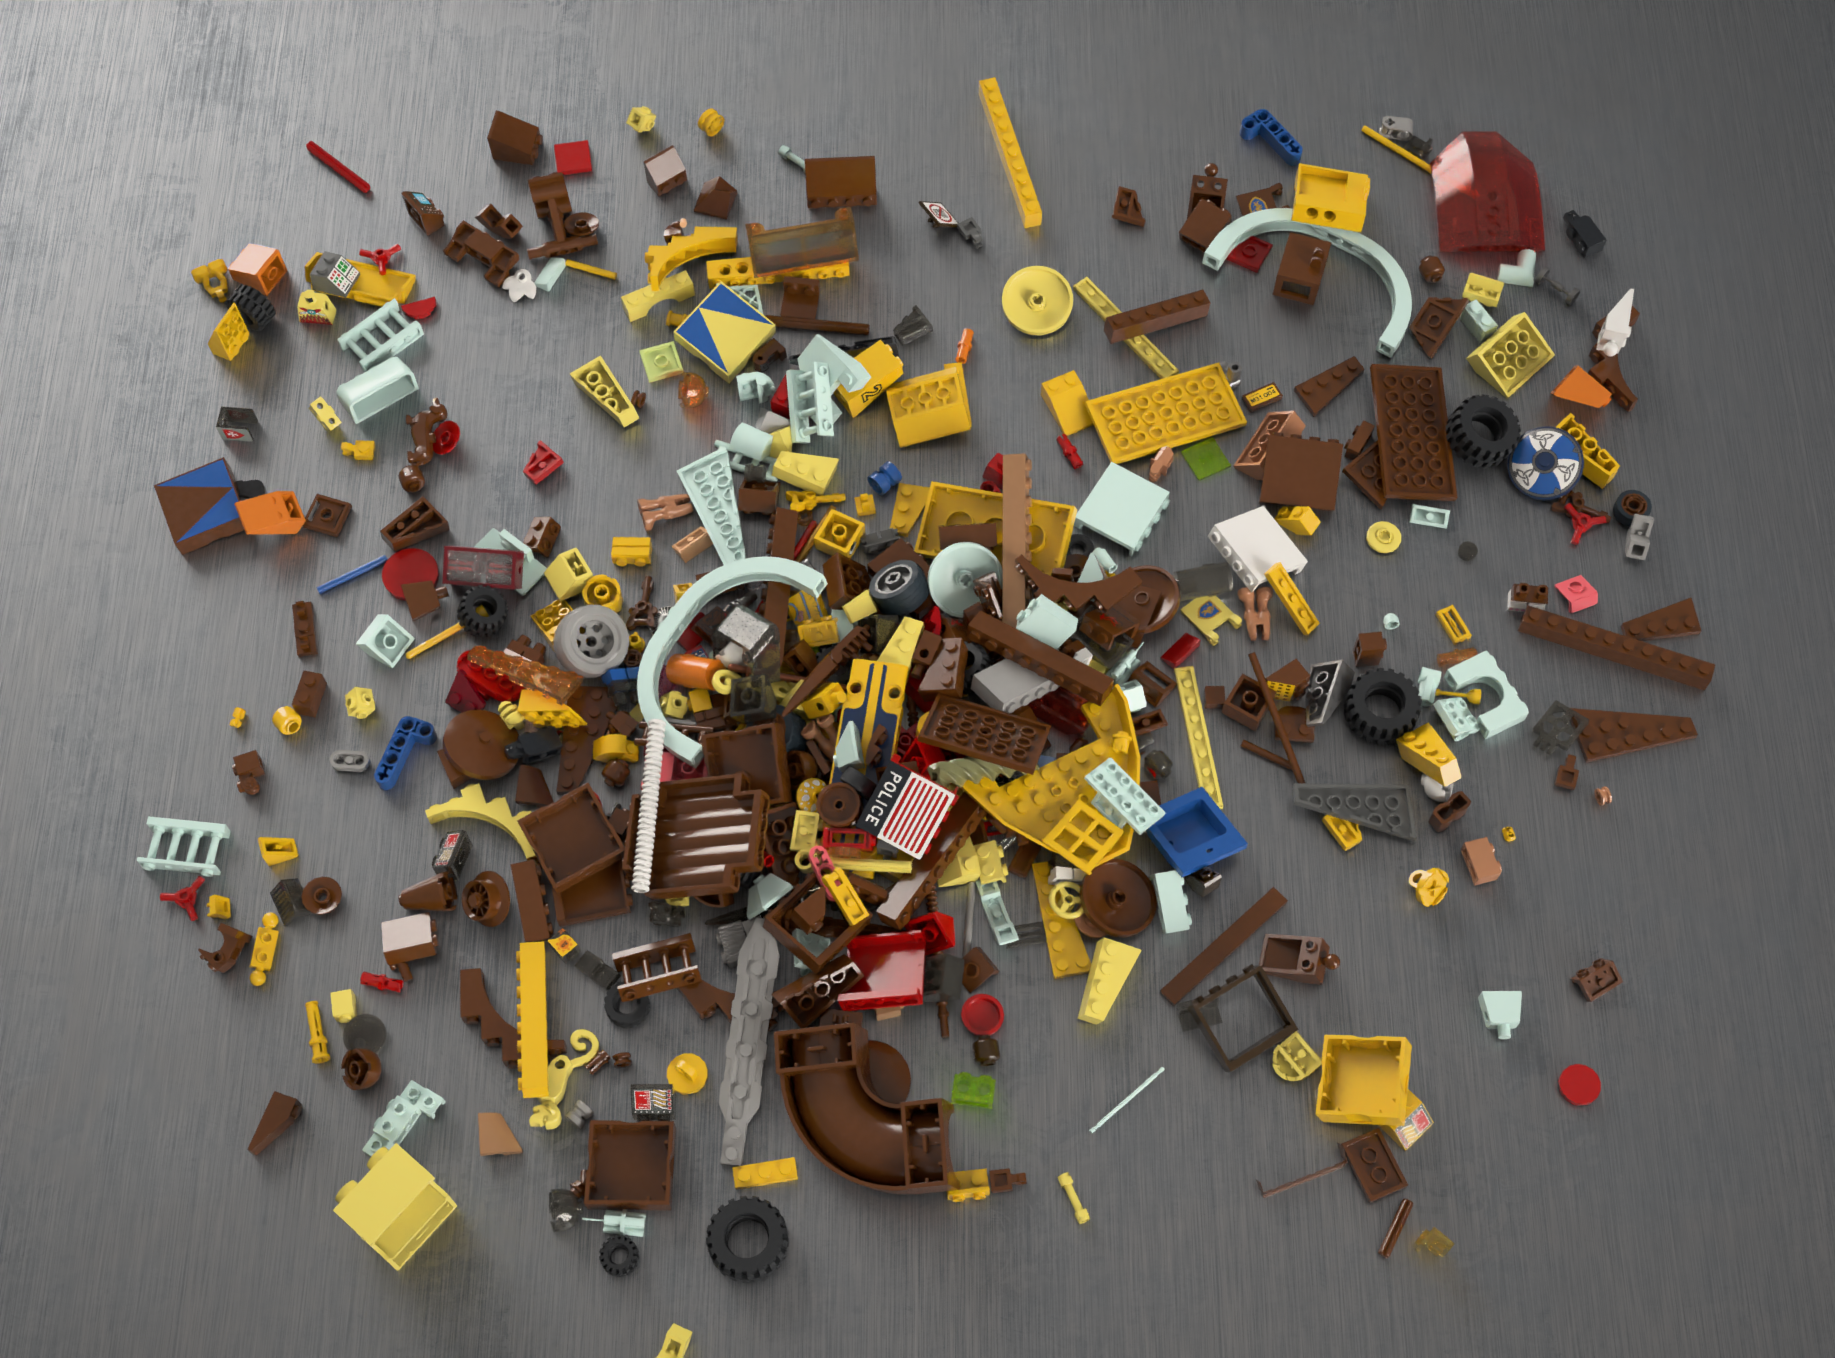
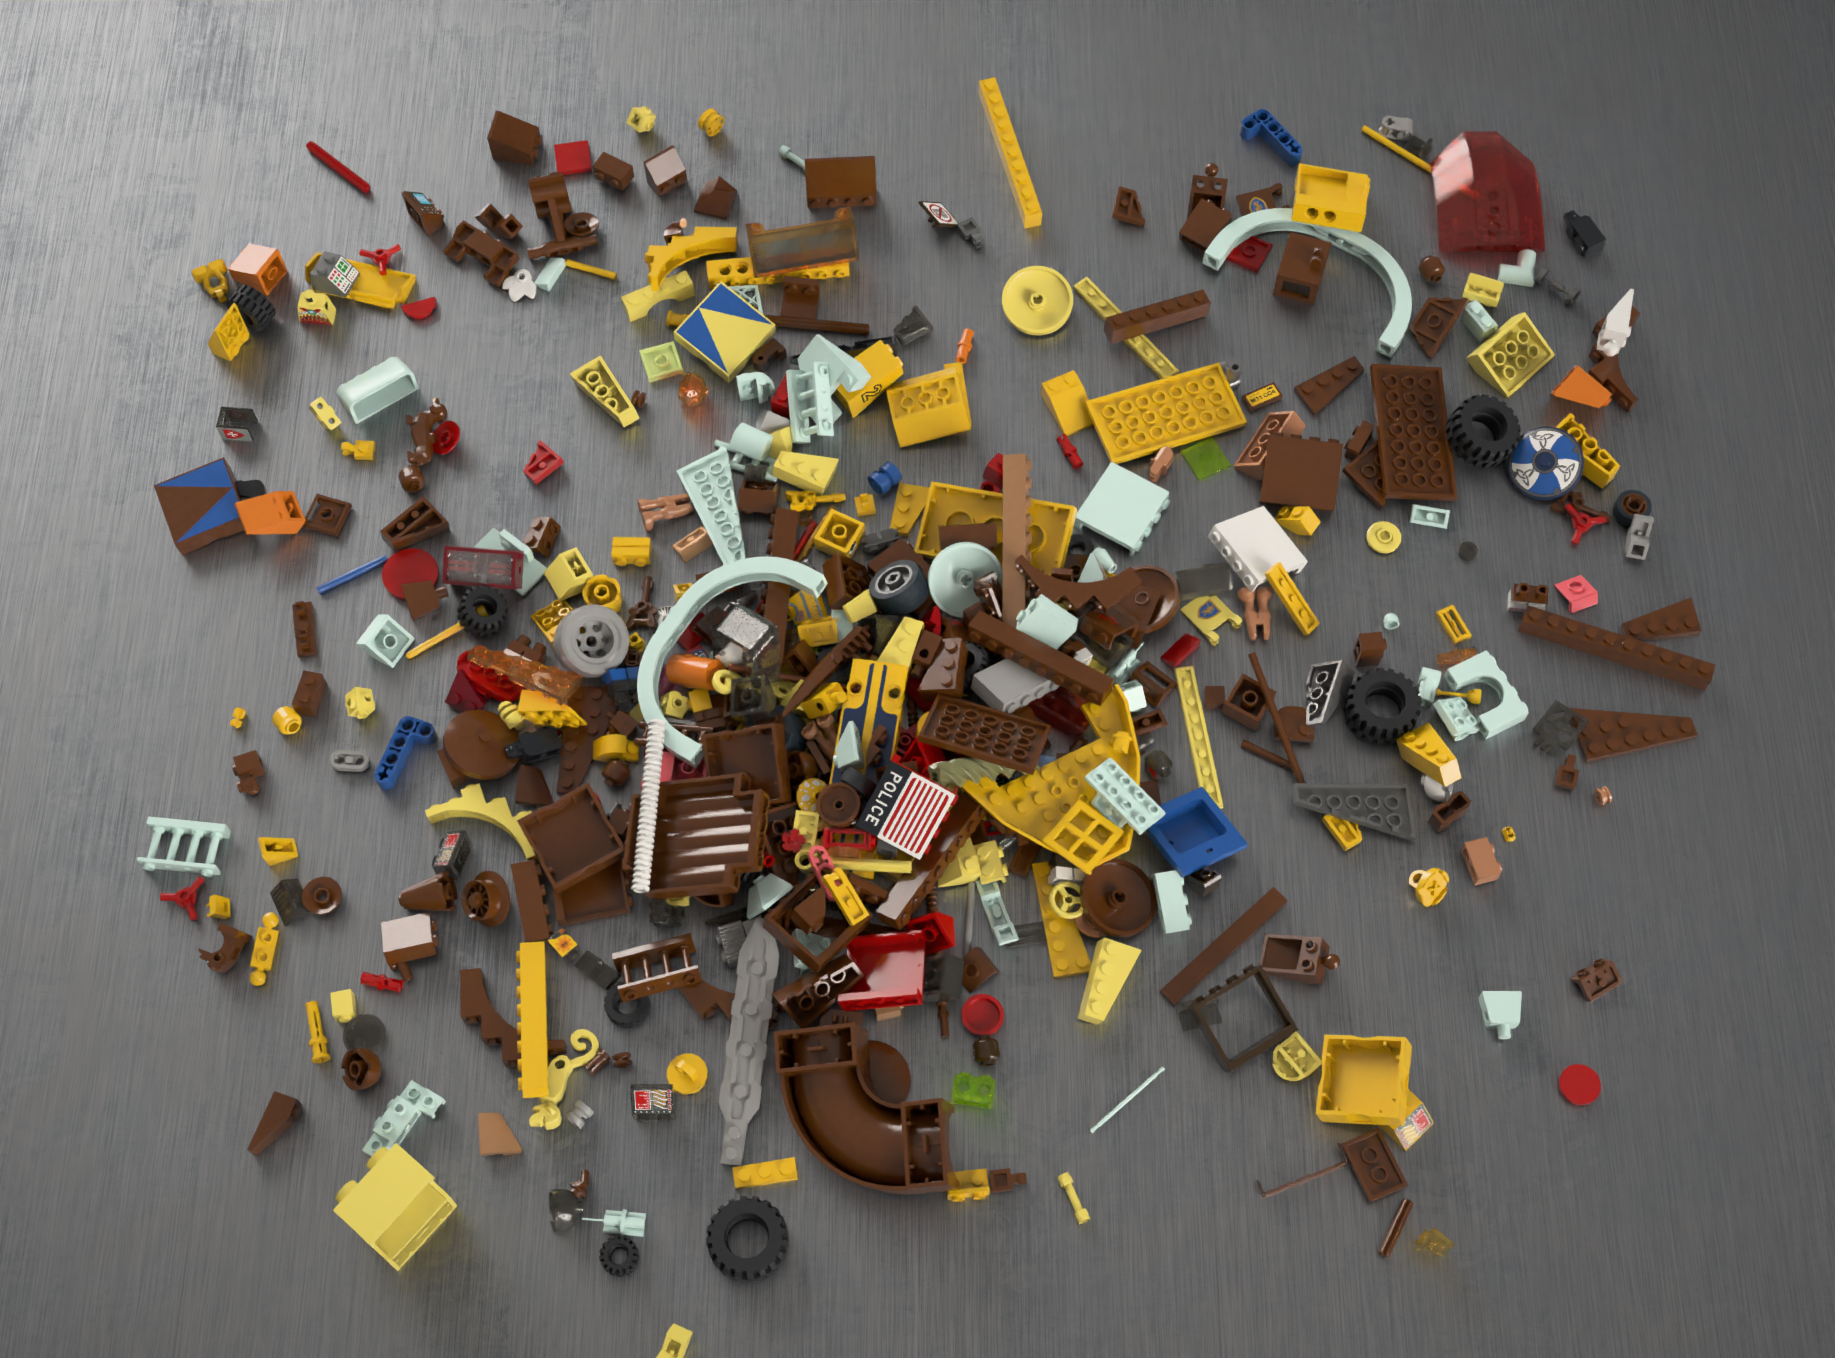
light aqua fence [337,298,424,372] -> none
reddish brown tile [584,1120,676,1211] -> none
reddish brown slope [1265,659,1310,702] -> none
none -> reddish brown brick [592,152,634,191]
none -> red plant [782,828,806,853]

